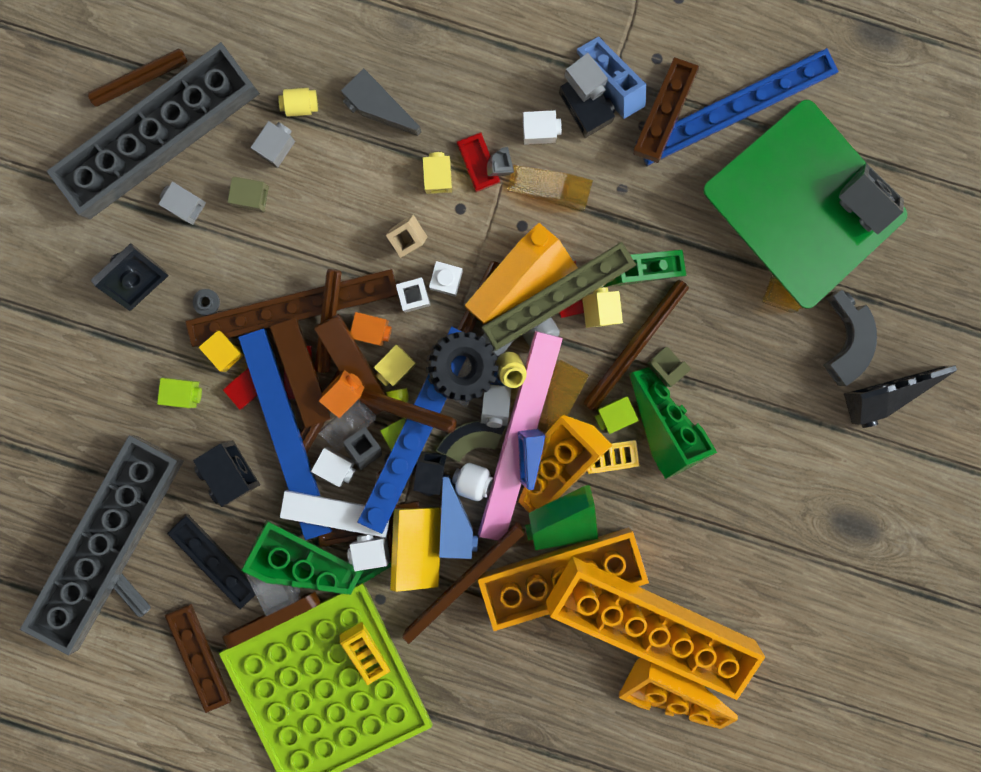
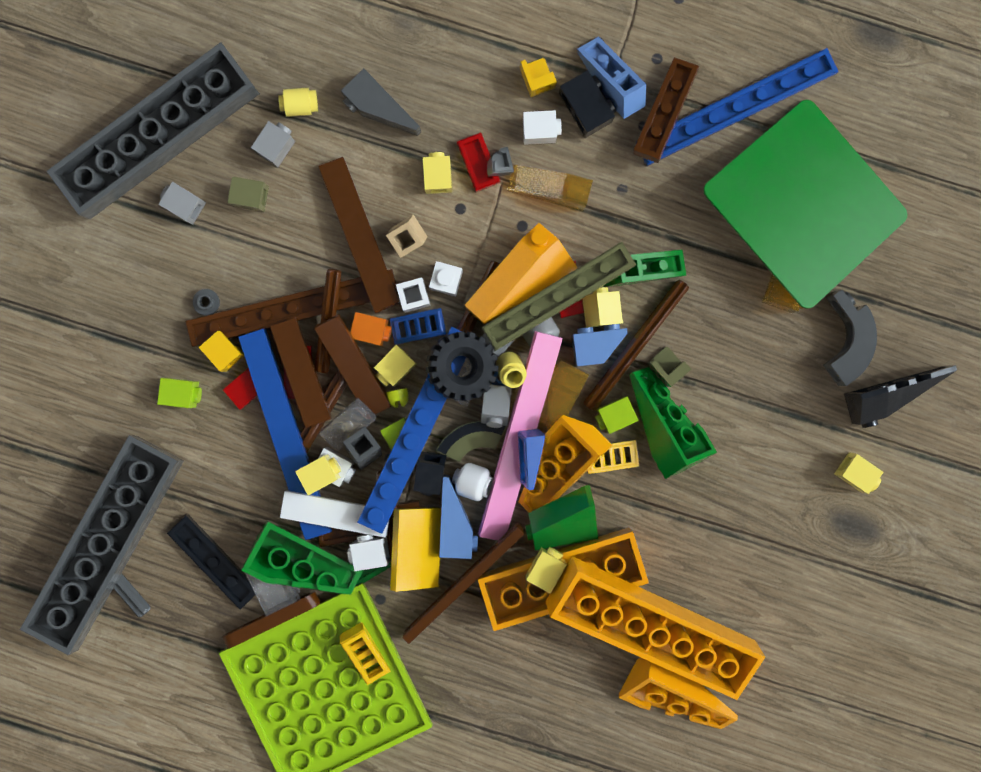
reddish brown axle [88,48,188,107] -> none
black tile [91,243,169,311] -> none
reddish brown tile [165,604,232,713] -> none
black brick [193,440,260,507] -> none
orange brick [319,370,364,418] -> none
reddish brown axle [359,389,457,433] -> none
light grey brick [564,53,608,102] -> none
dark grey slope [839,163,904,235] -> none
none -> light yellow brick [295,454,341,495]
none -> reddish brown tile [318,157,401,313]
none -> blue slope [390,308,447,345]
none -> yellow panel [520,58,557,97]
none -> light yellow brick [525,547,567,594]
none -> medium blue slope [572,324,628,367]
none -> light yellow brick [834,452,884,494]

